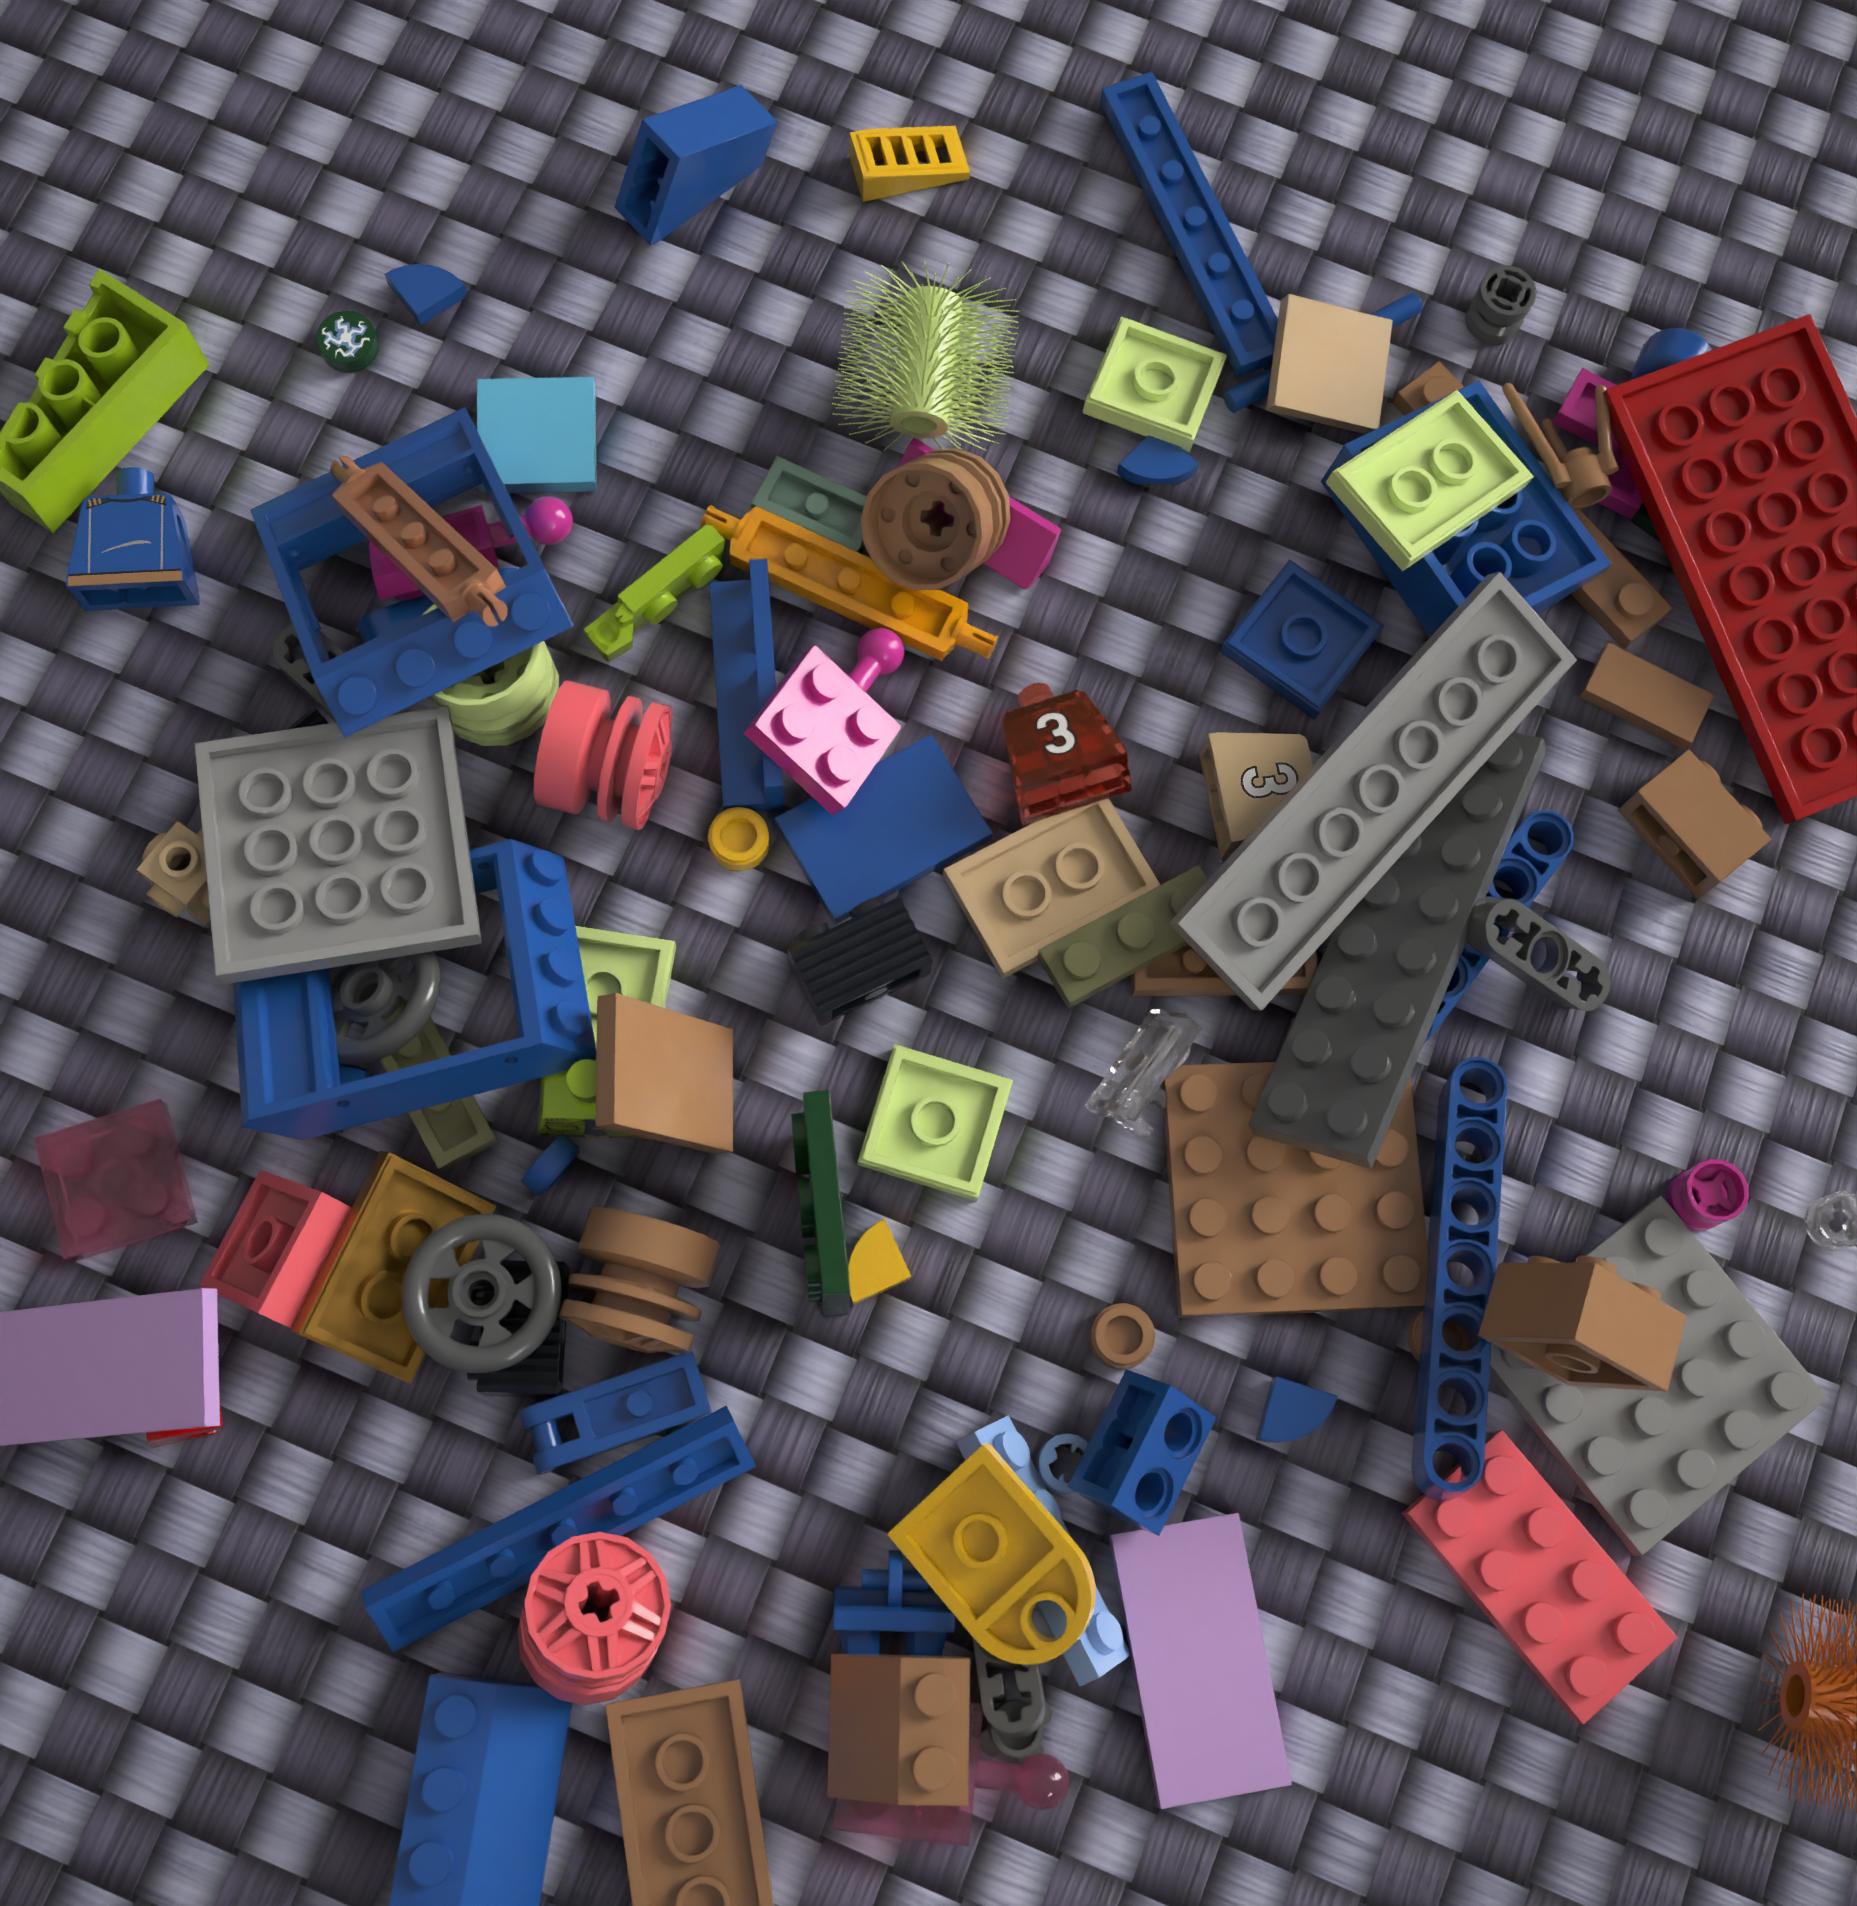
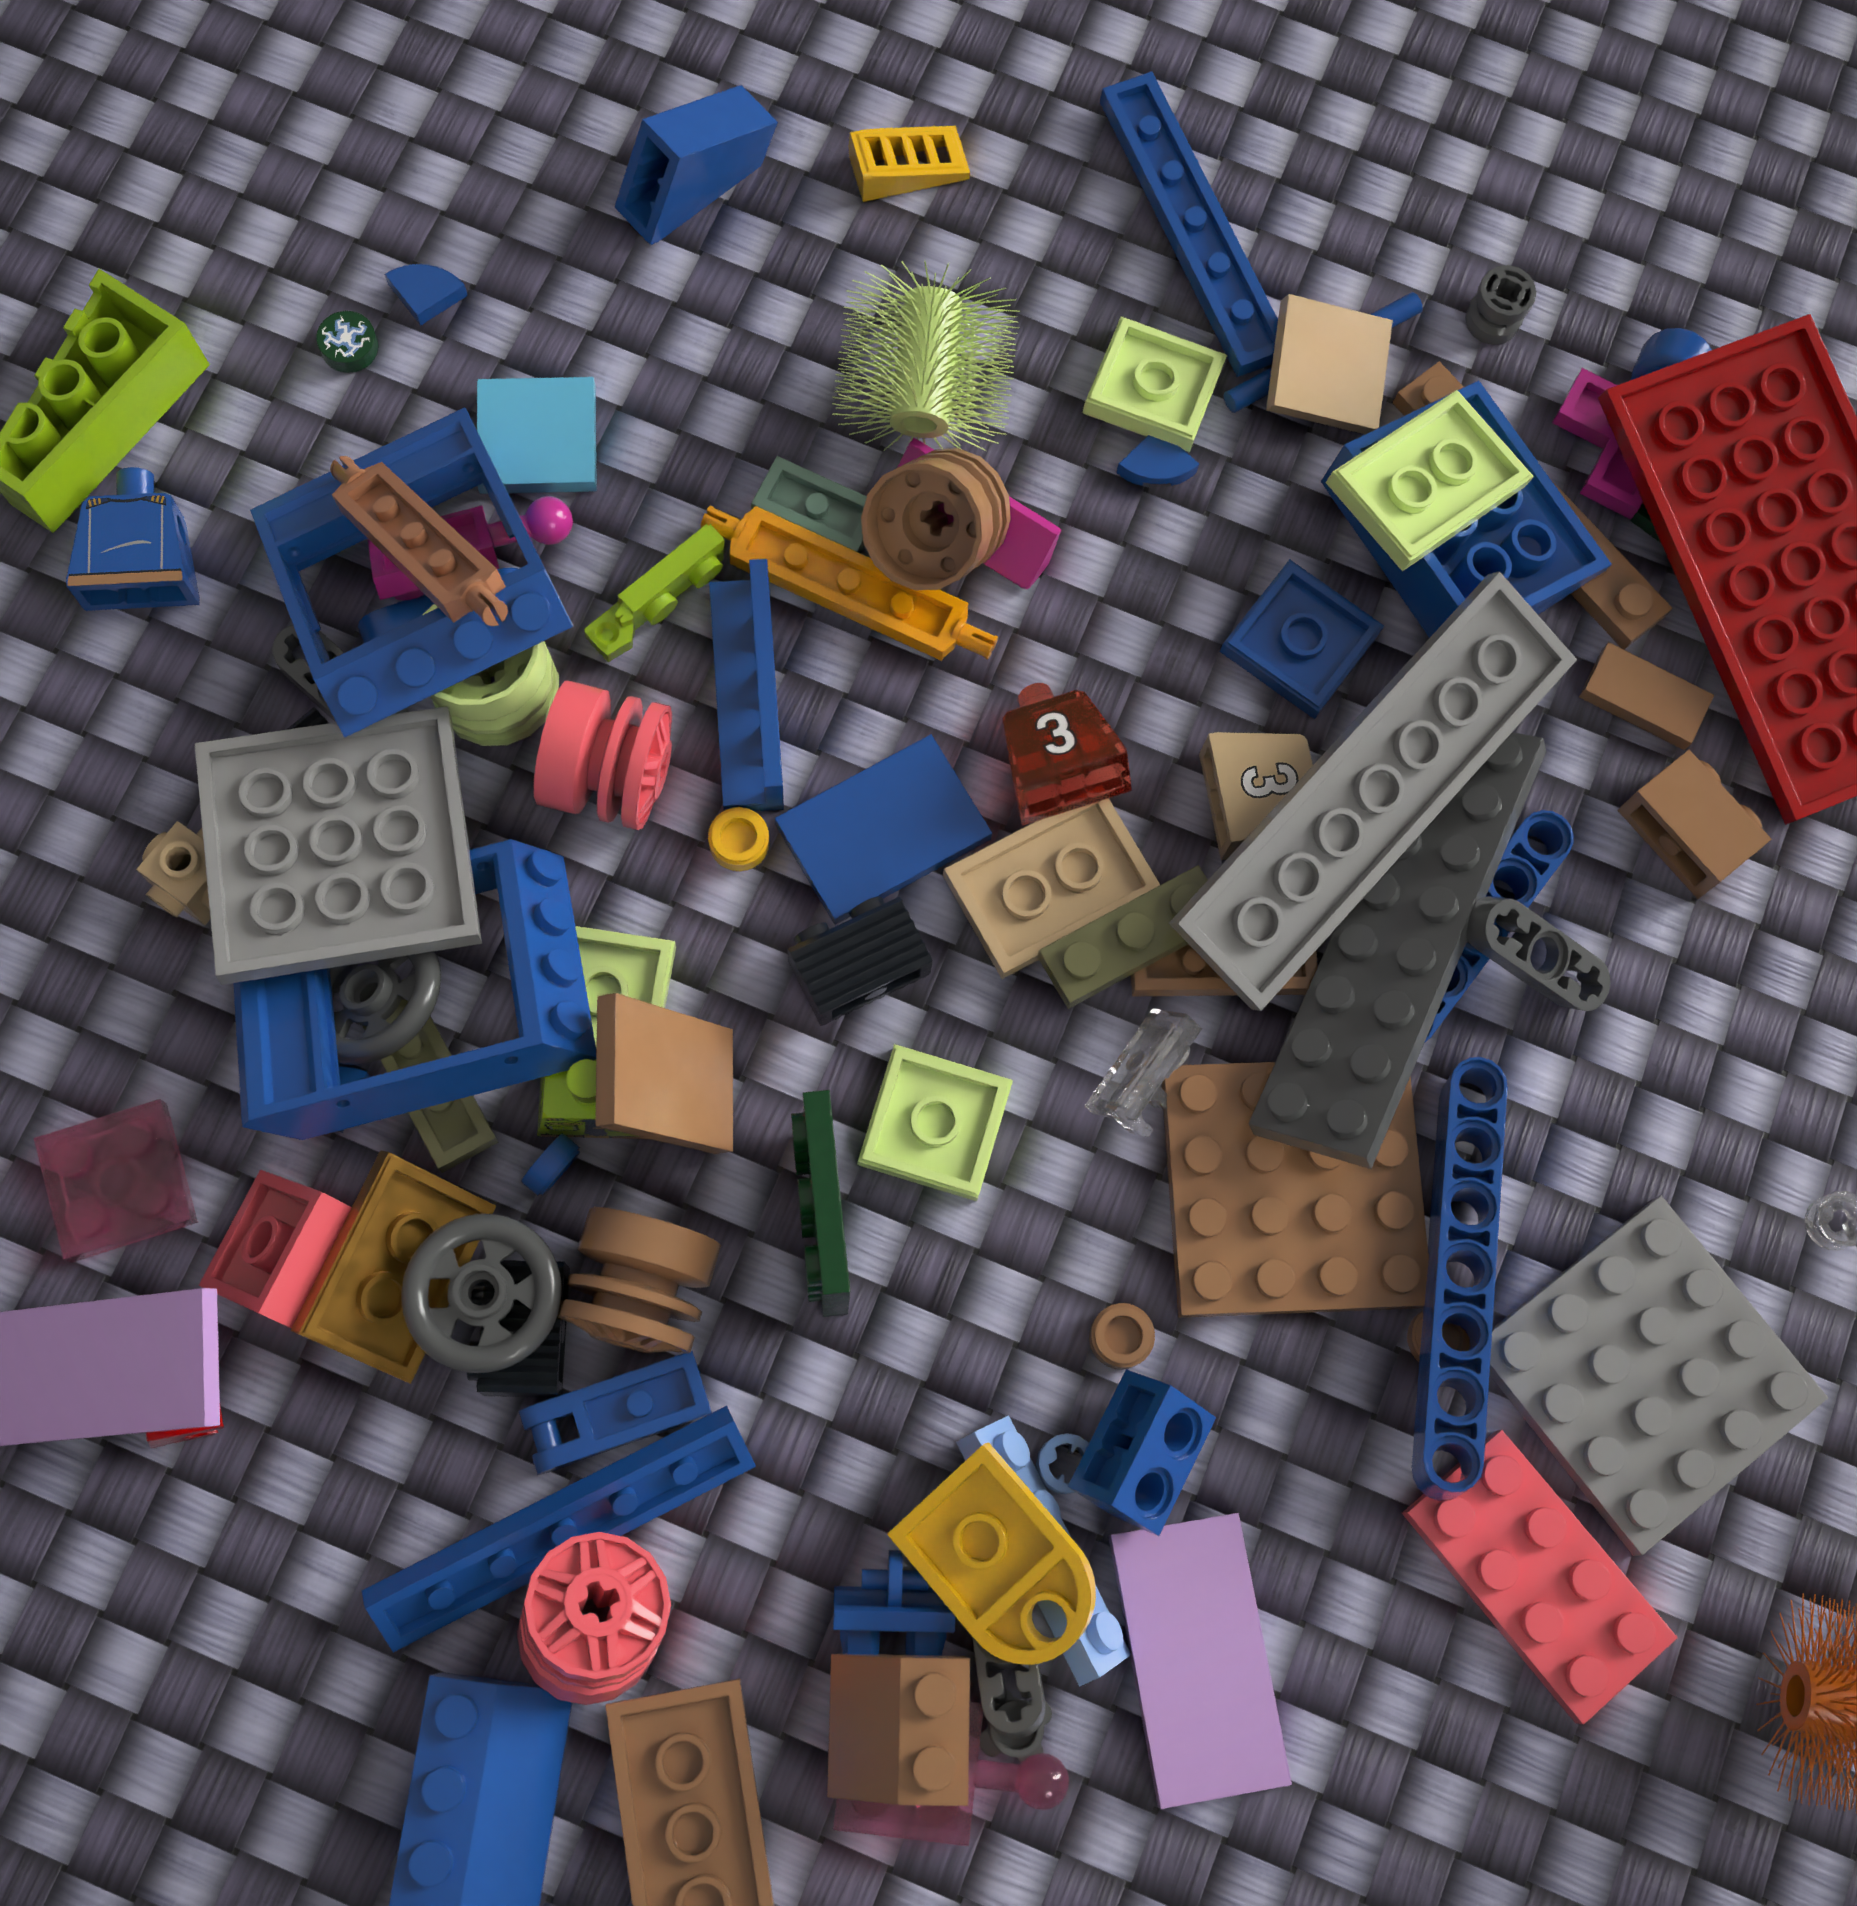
plate [743,628,904,816] -> none
yellow tile [848,1219,911,1305] -> none
blue tile [1256,1376,1338,1443] -> none
medium nougat brick [1478,1256,1687,1392] -> none
medium nougat plant [1502,383,1619,509] -> none
dark pink wheel [1665,1159,1749,1231] -> none

